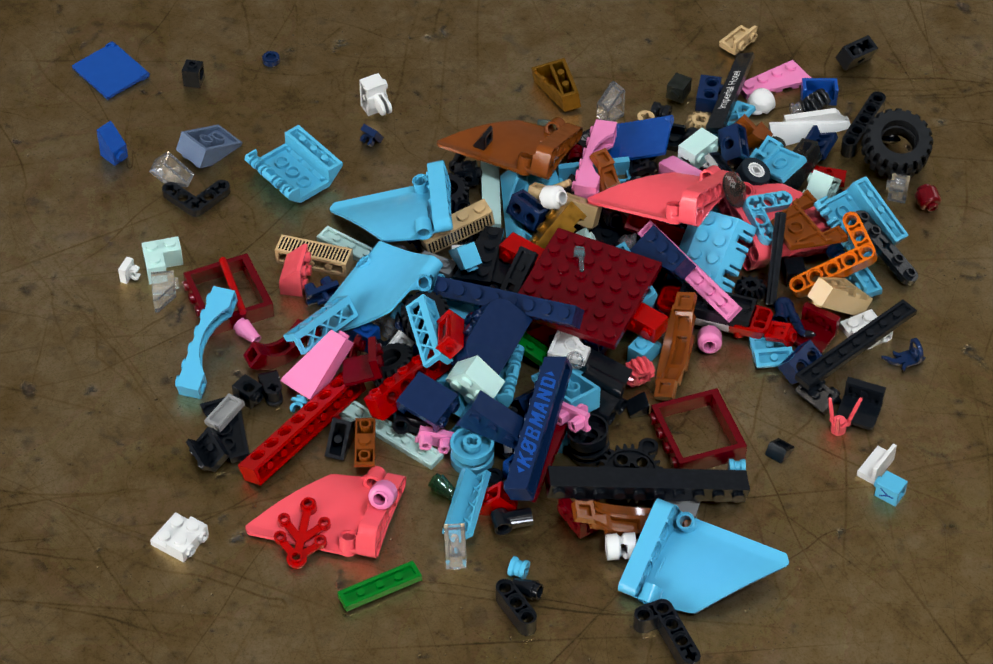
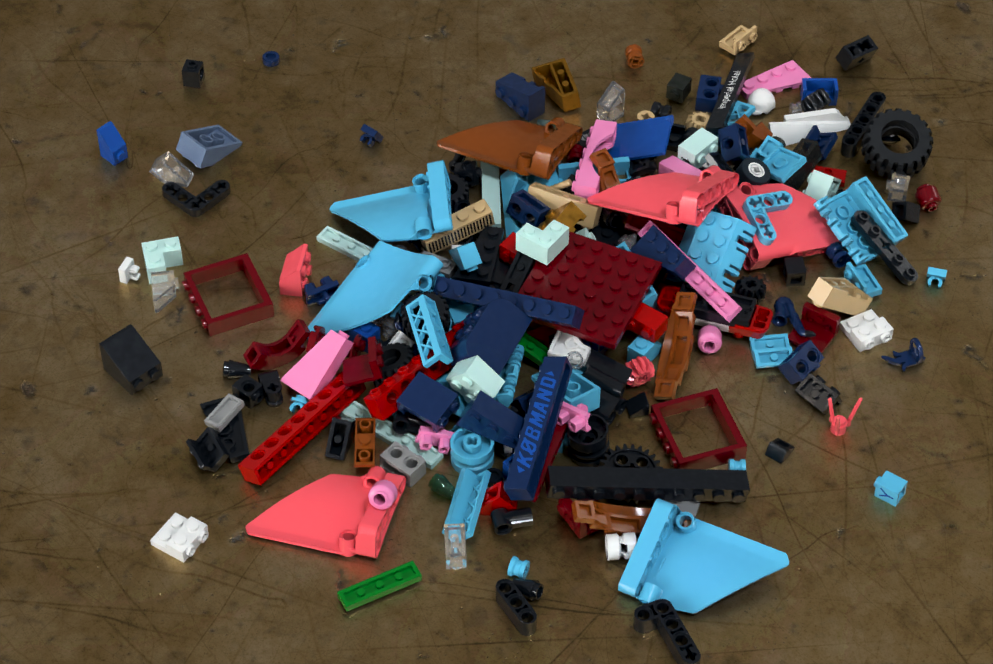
blue piece [72,41,150,100] -> none
medium azure arch [175,286,238,399] -> none
red bar [219,257,247,315] -> none
bright pink cone [233,318,261,343] -> none
medium azure slope [244,125,343,203] -> none
red plant [274,497,331,569] -> none
tan brick [275,234,353,277] -> none
medium azure fence [283,295,358,355] -> none
white brick [359,73,392,116] -> none
red window [436,309,464,359] -> none
black slope [473,126,493,151] -> none
white head [539,185,567,209] -> none
clear light blue hand [574,246,585,272] -> none
black tile [638,438,658,456] -> none
clear smoke dish [723,171,746,208] -> none
red bracket [764,321,797,347] -> none
black axle [765,212,786,305] -> none
dark orange wing [771,190,848,251] -> none
orange beam [789,211,878,298] -> none
black tile [794,299,917,390] -> none
black bracket [836,377,886,430] -> none
white panel [857,443,897,485] -> none
none -> black slope [99,324,163,395]
none -> black cone [223,360,251,379]
none -> light grey brick [379,441,426,488]
none -> dark blue wedge [495,72,545,122]
none -> light aqua brick [516,220,569,265]
none -> dark orange wheel [625,44,644,69]
none -> black panel [892,201,920,223]
none -> medium azure tile [926,267,947,288]

